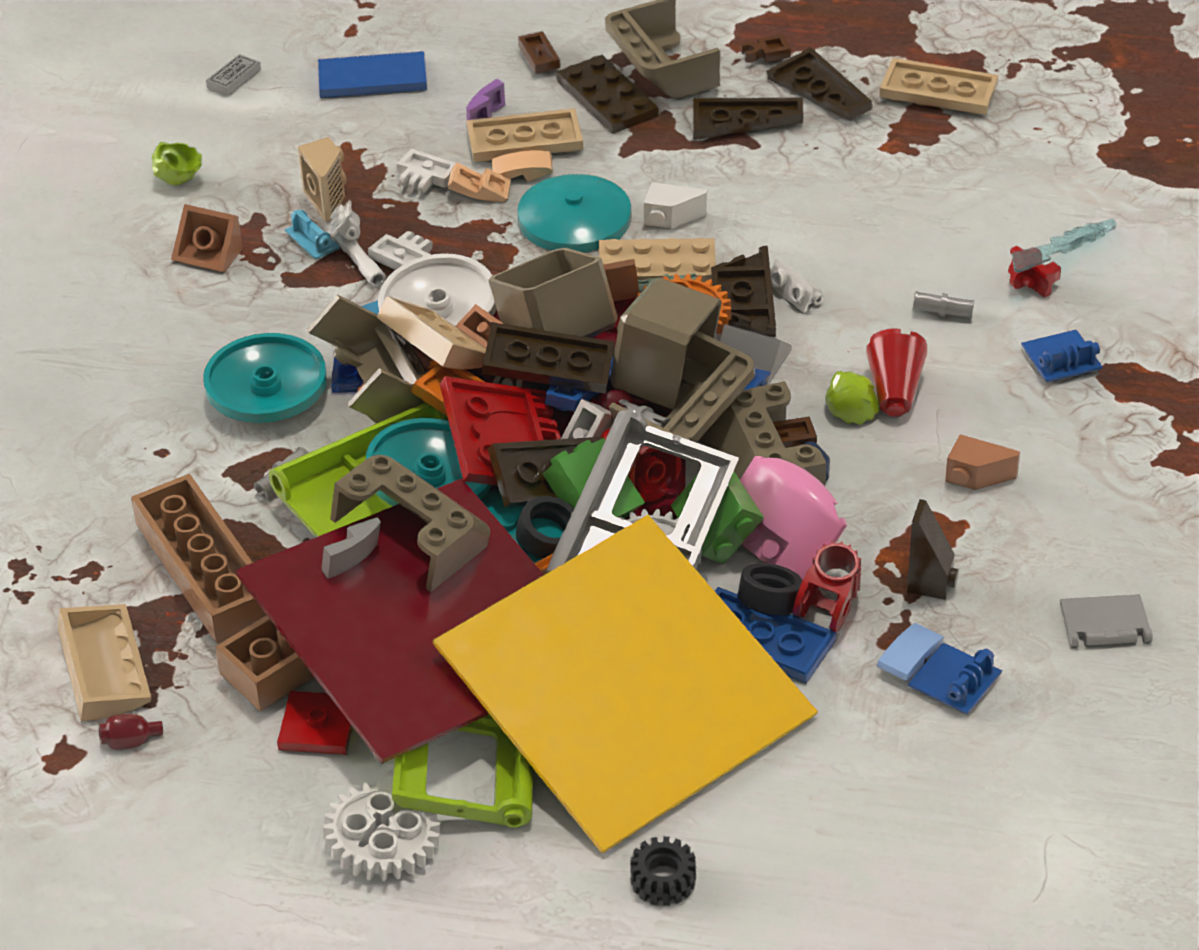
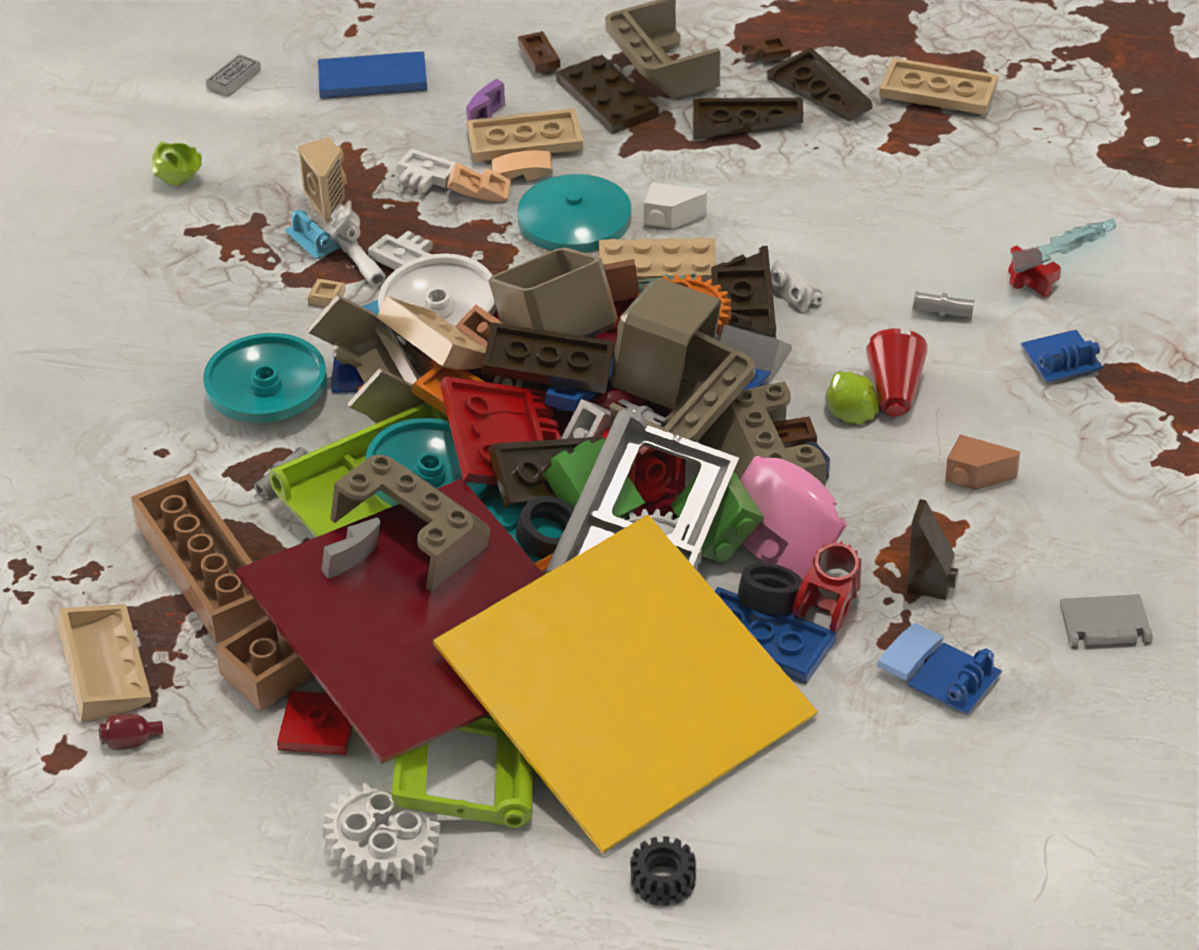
nougat slope [171,204,243,273] -> none
none -> tan tile [308,279,346,308]

